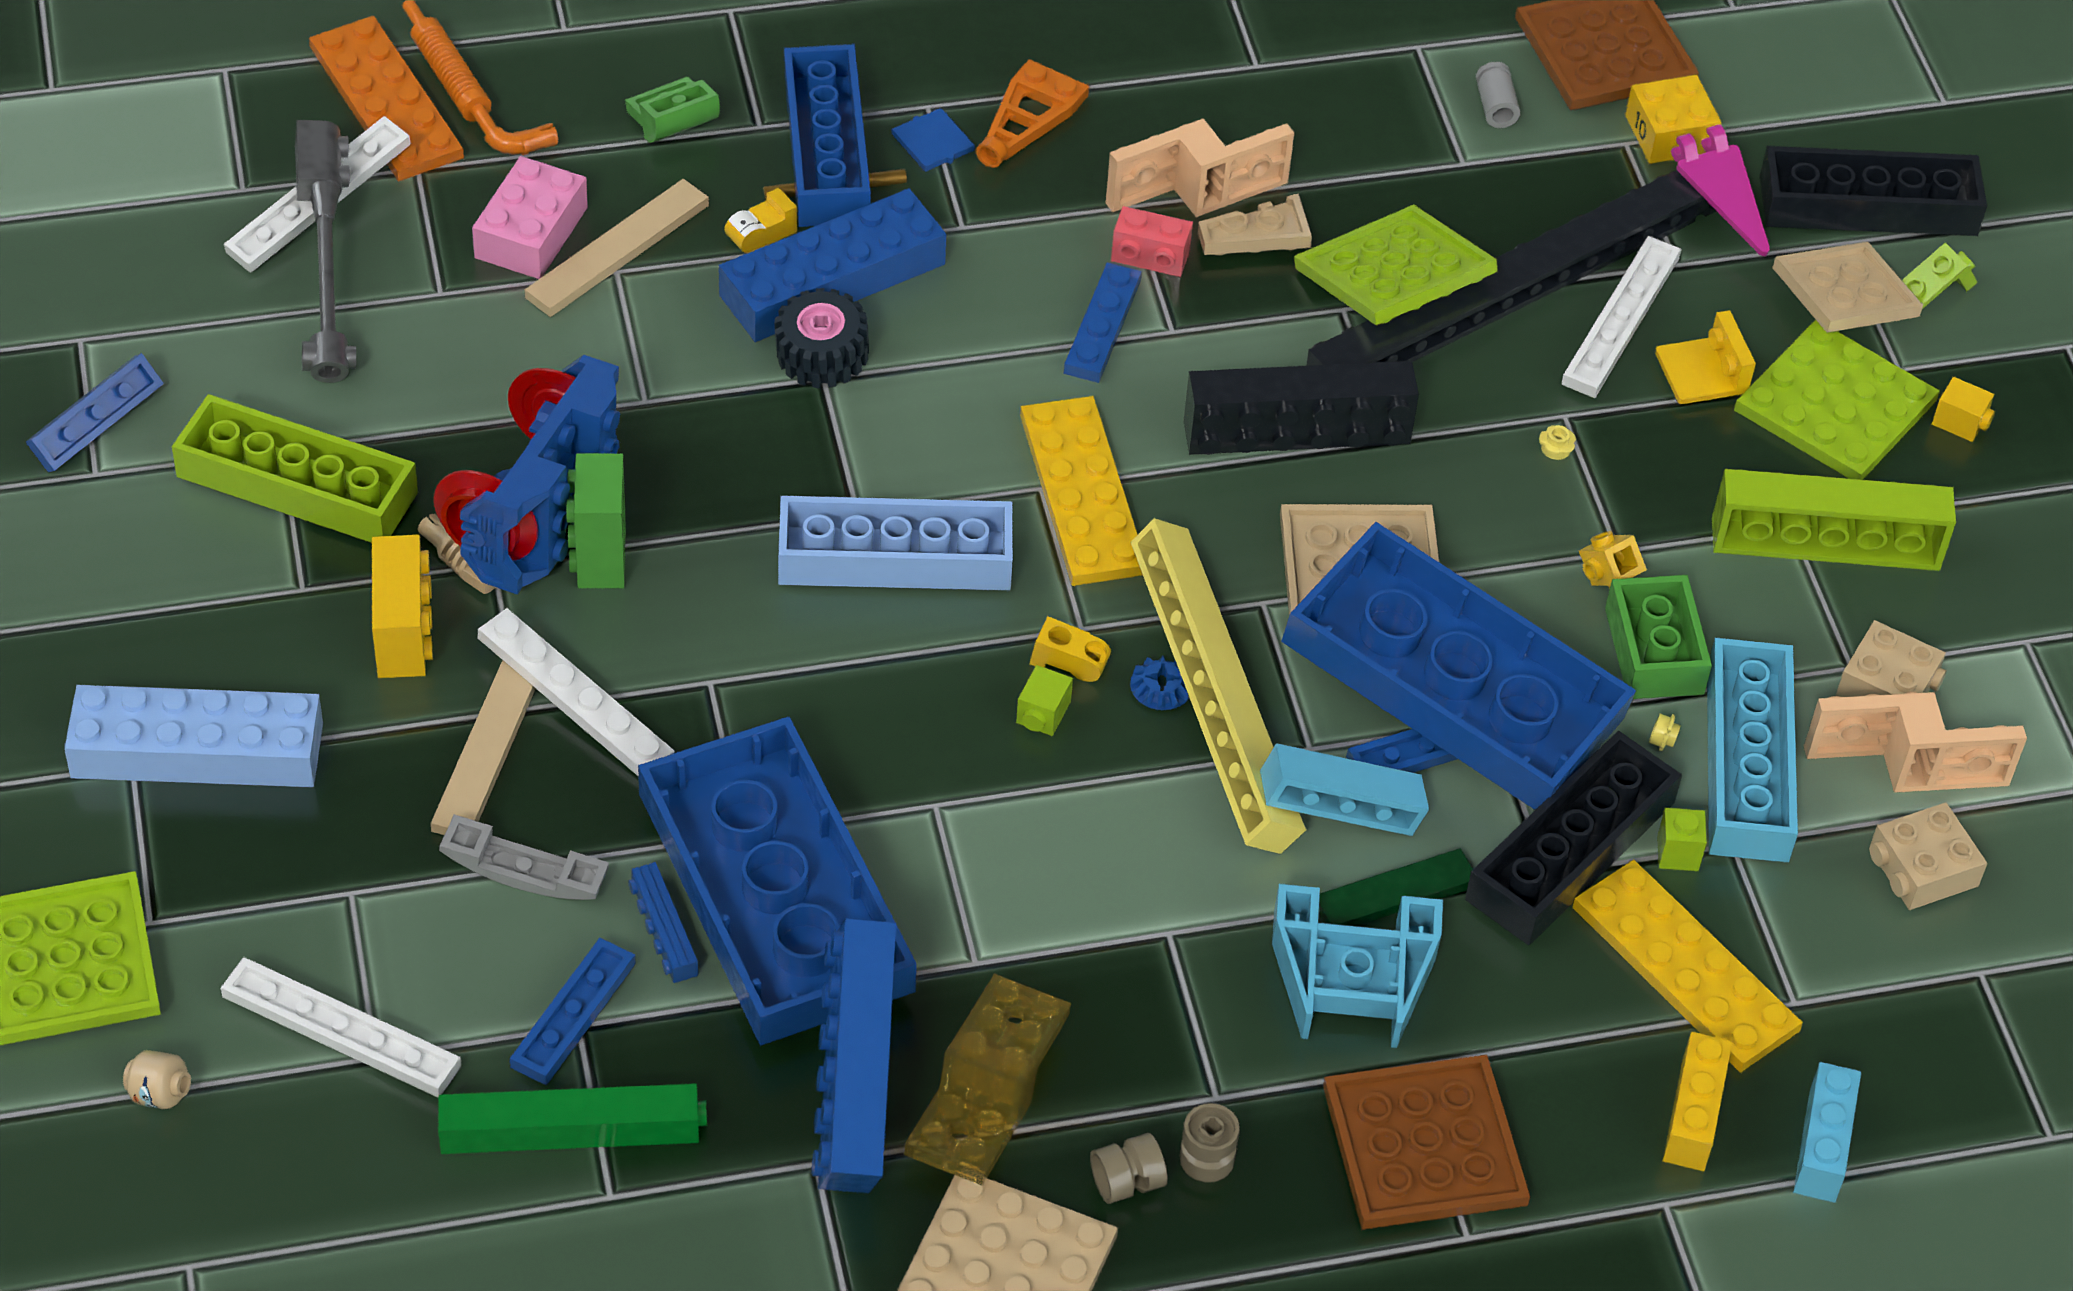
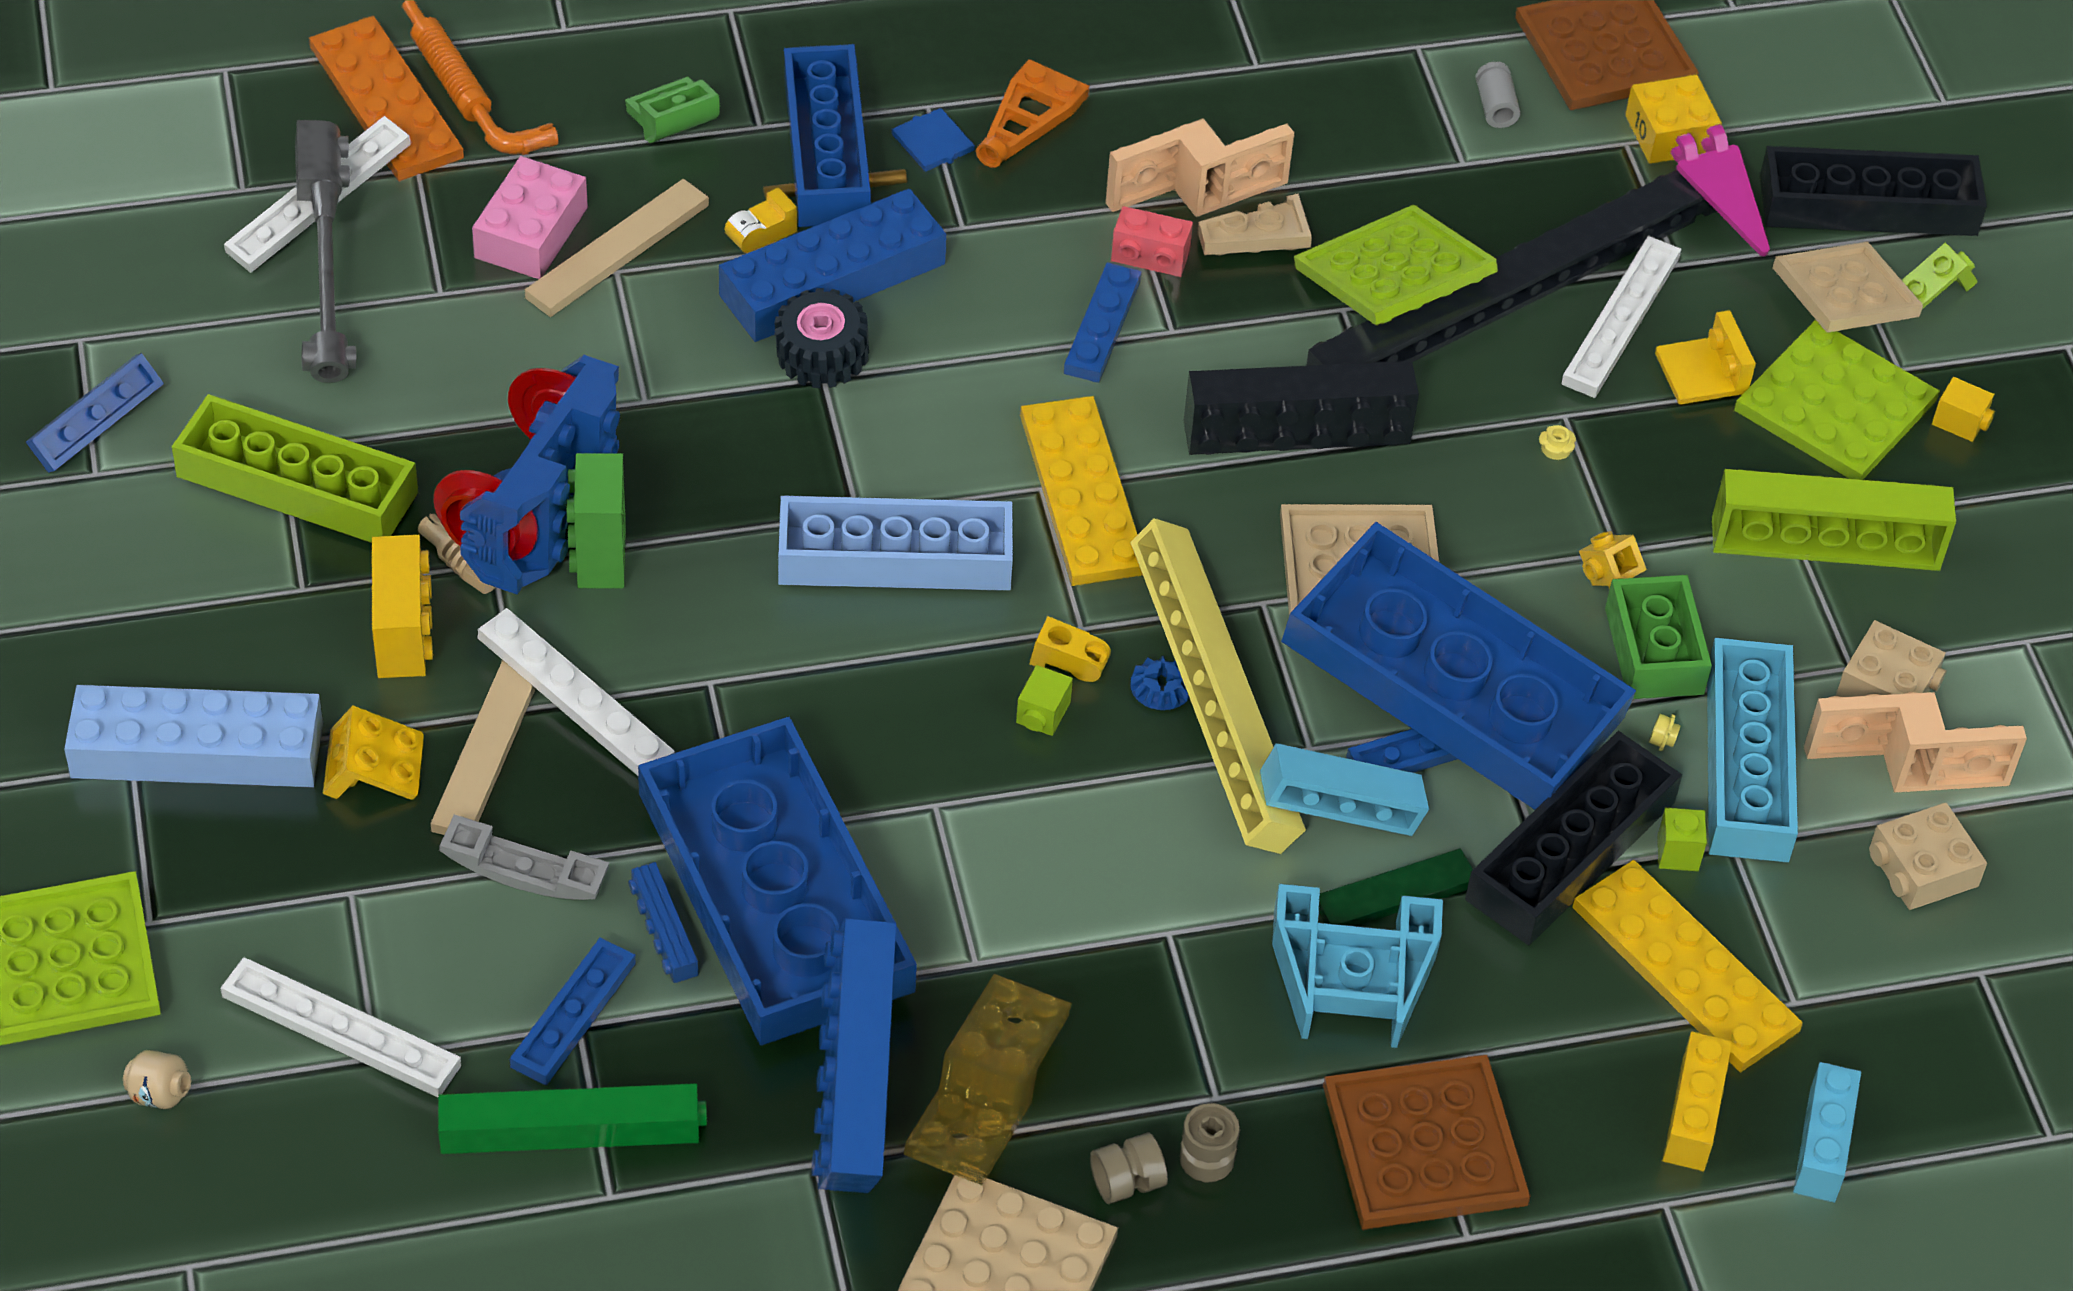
none -> yellow bracket [323,705,424,800]

